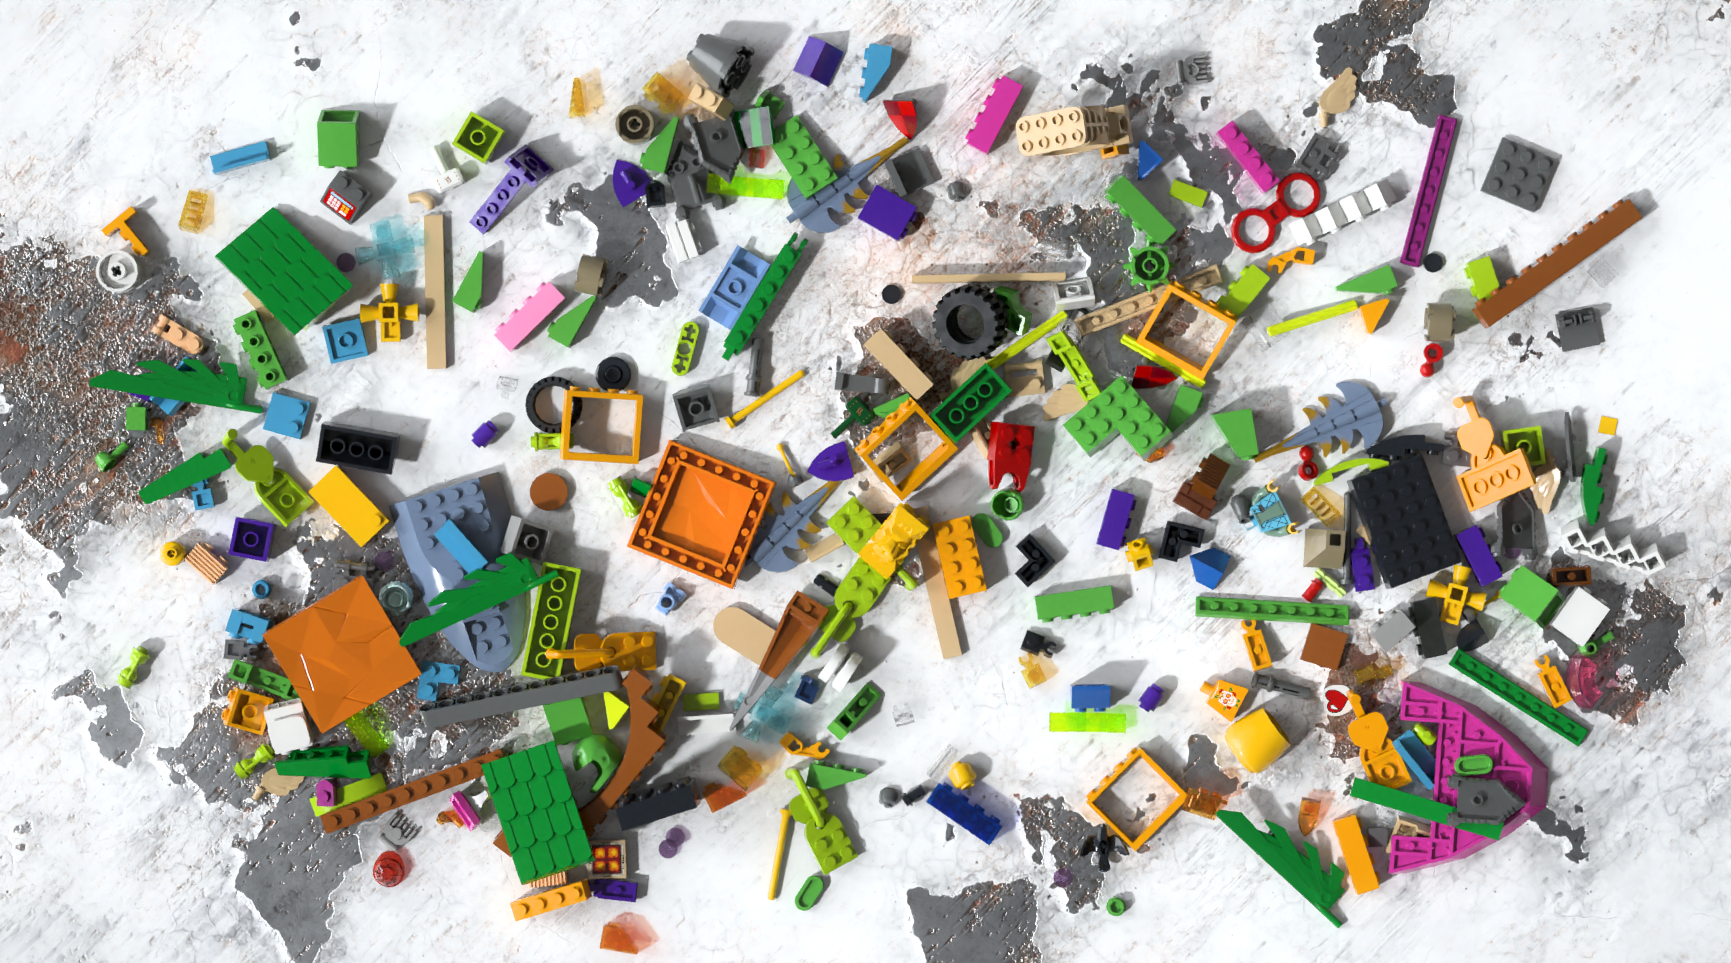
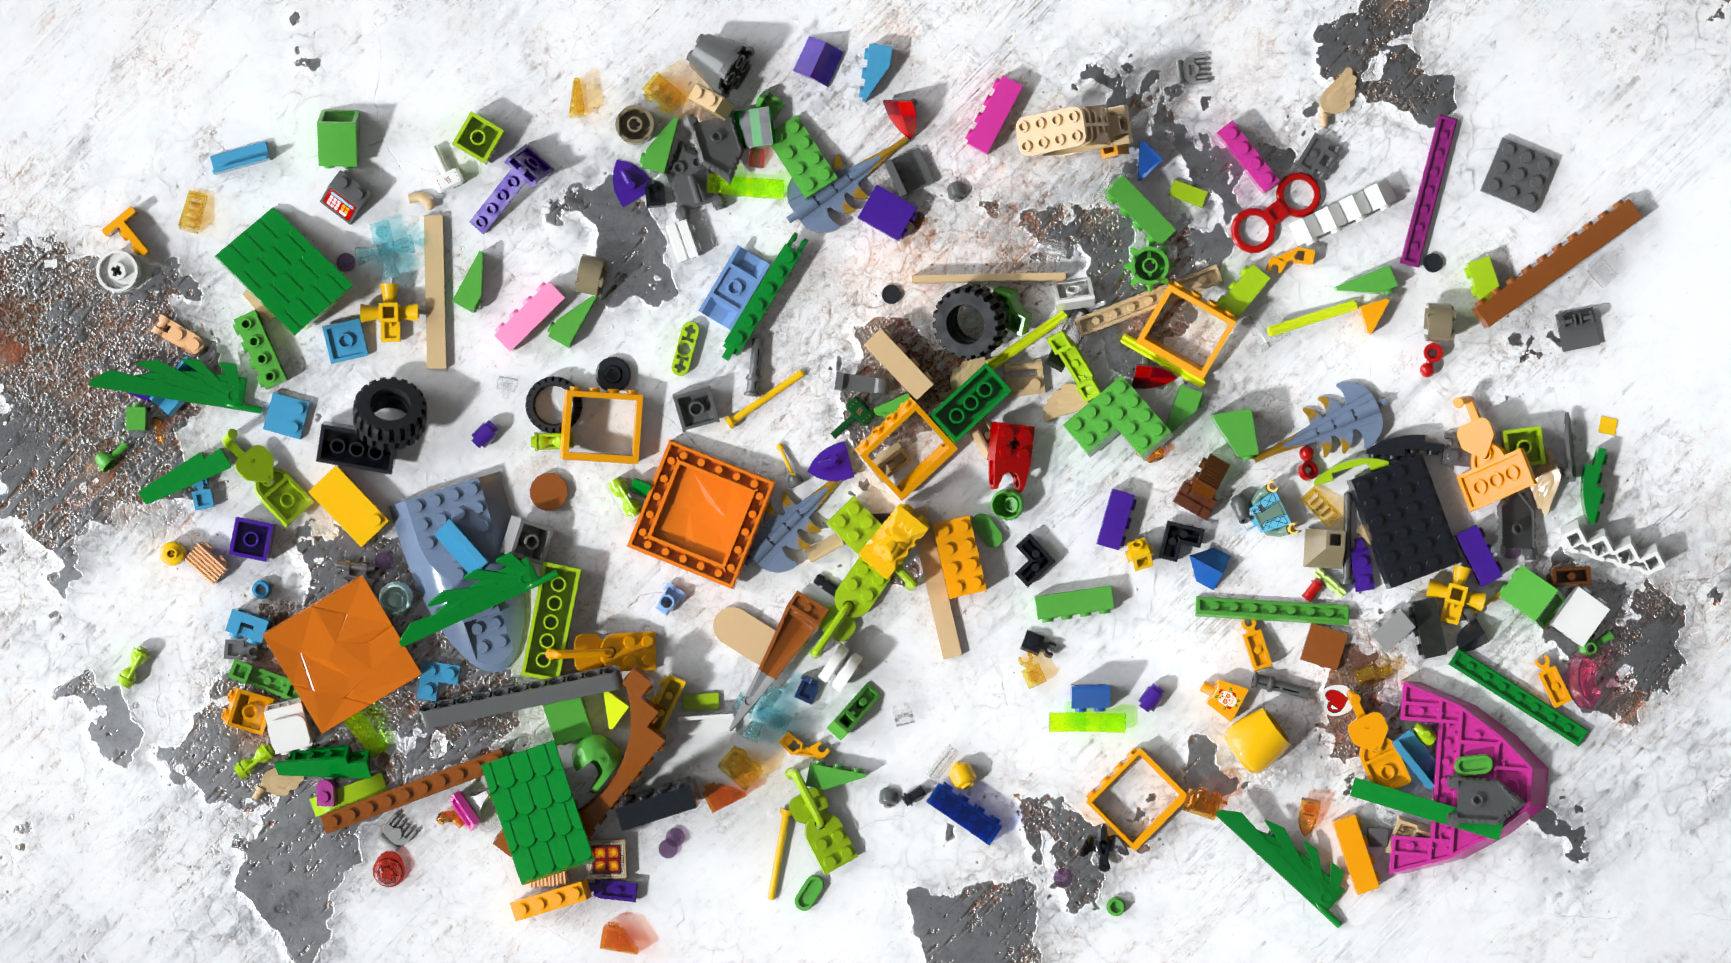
none -> black tyre [353,377,427,451]

